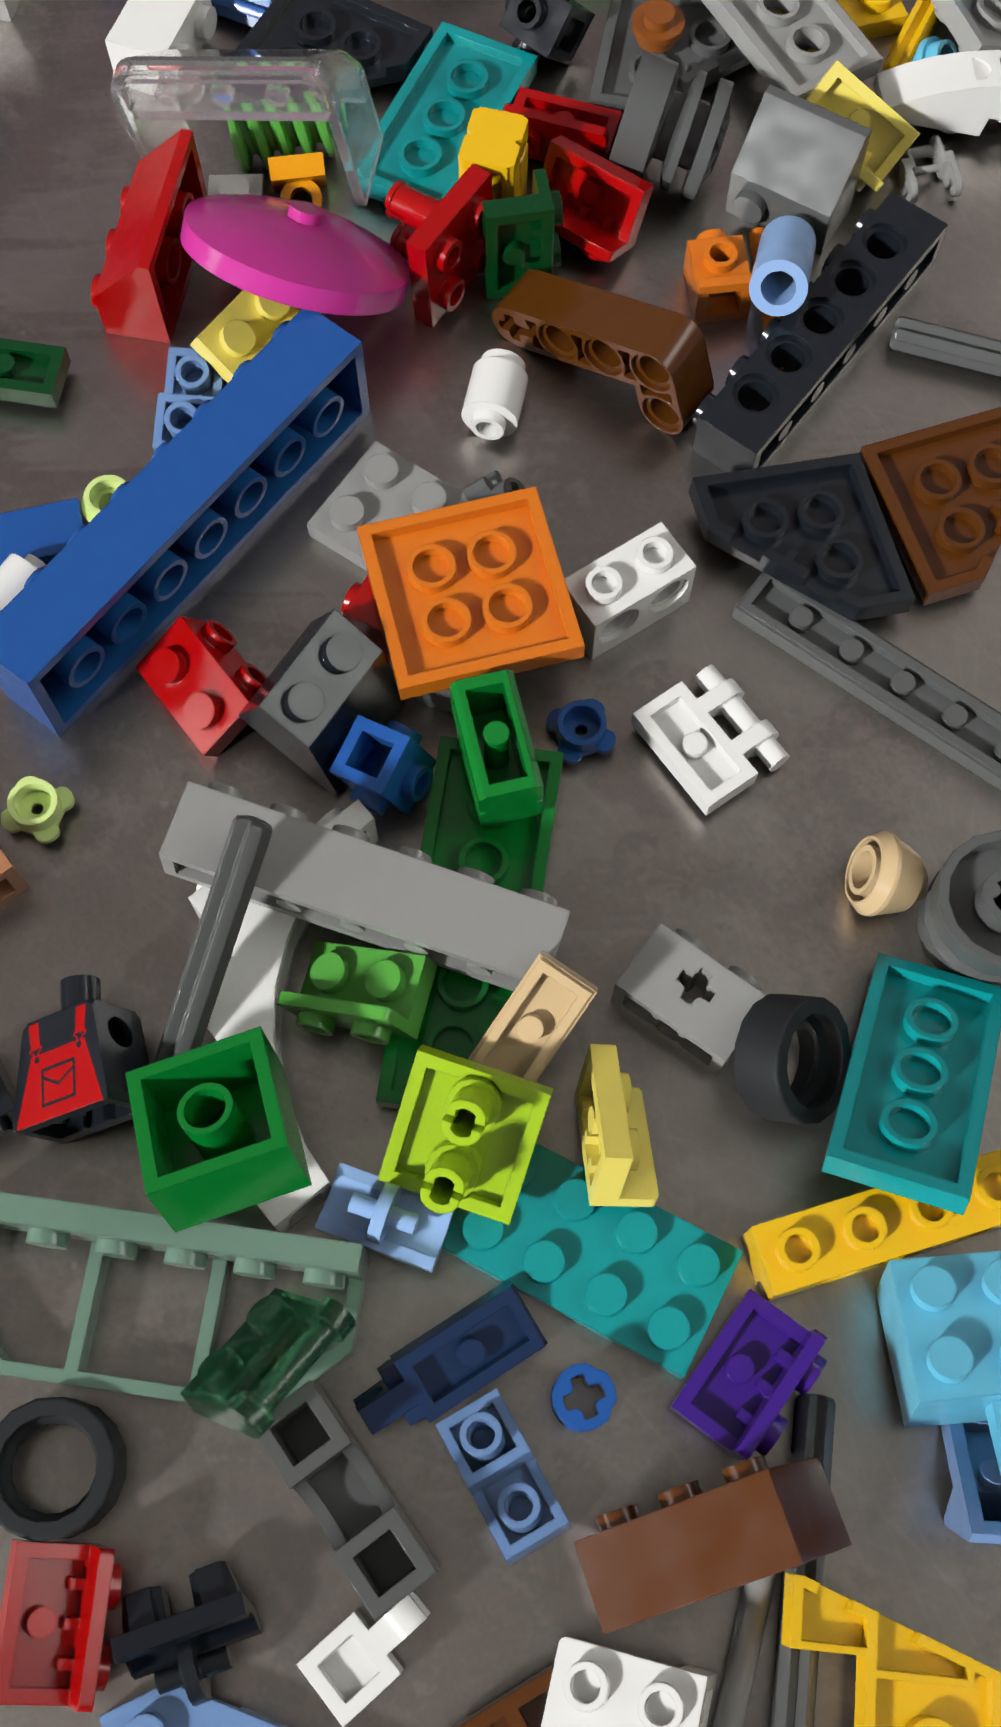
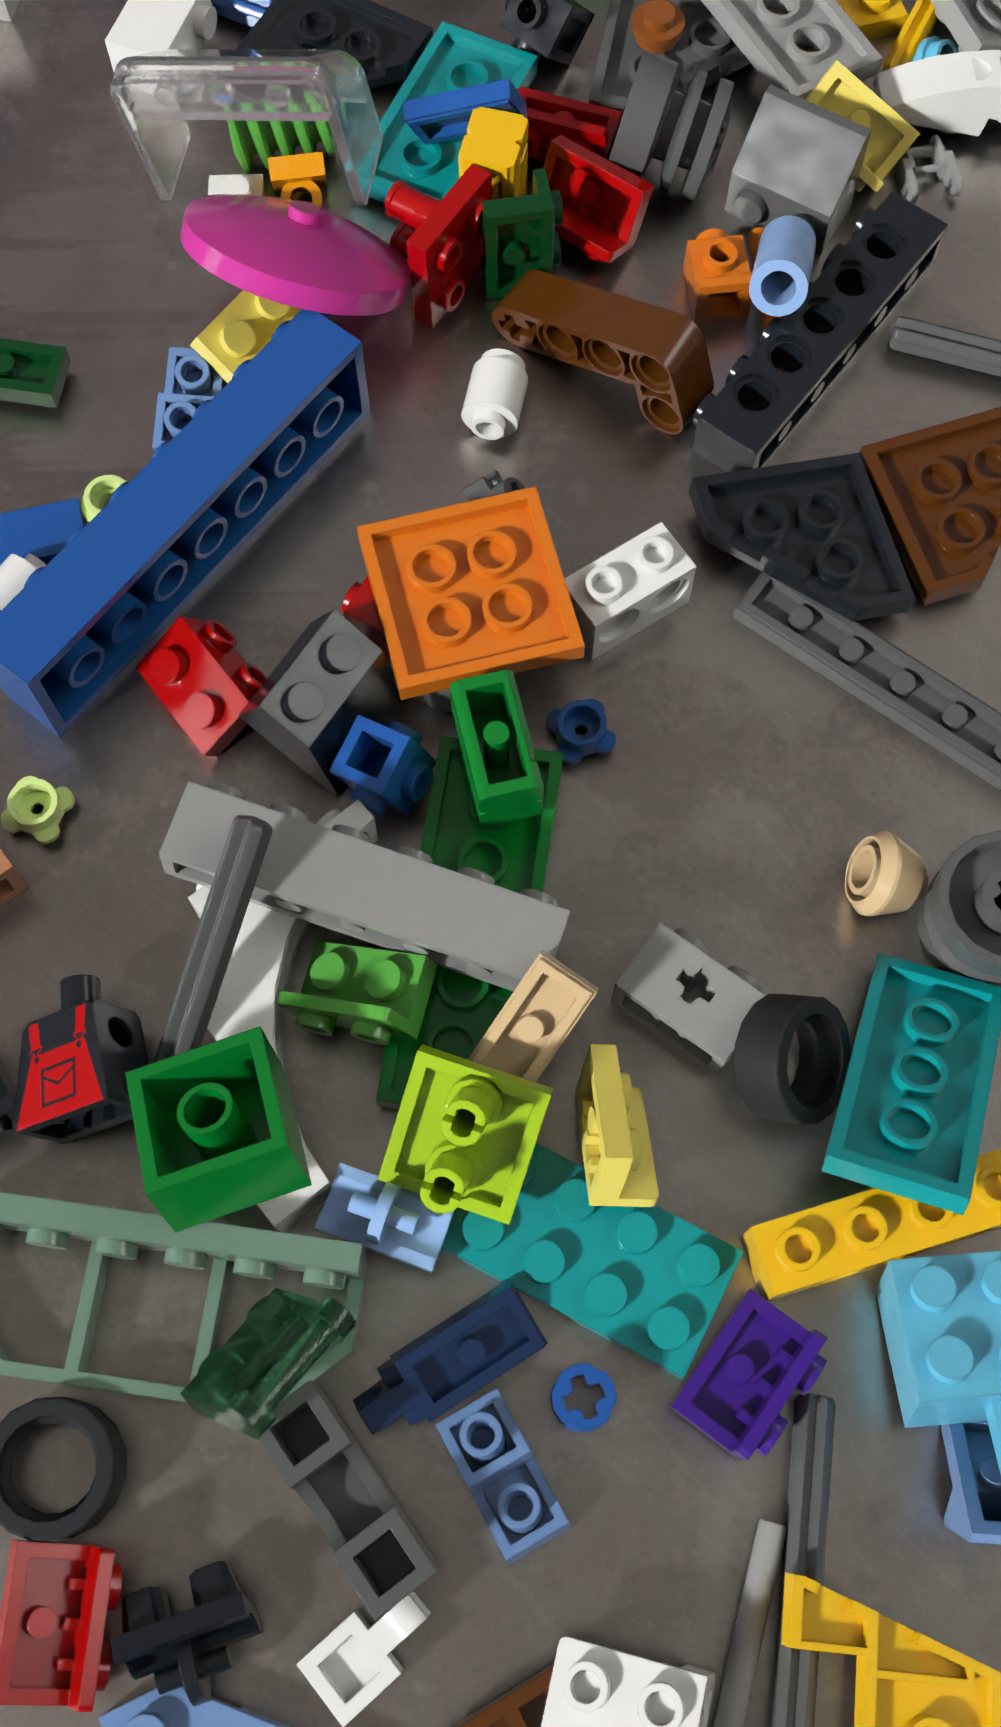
red slope [91,129,208,344] -> none
light grey plate [307,440,468,571] -> none
reddish brown wedge [574,1455,852,1635] -> none
white plate [631,664,790,816] -> none
none -> blue tile [403,78,527,145]

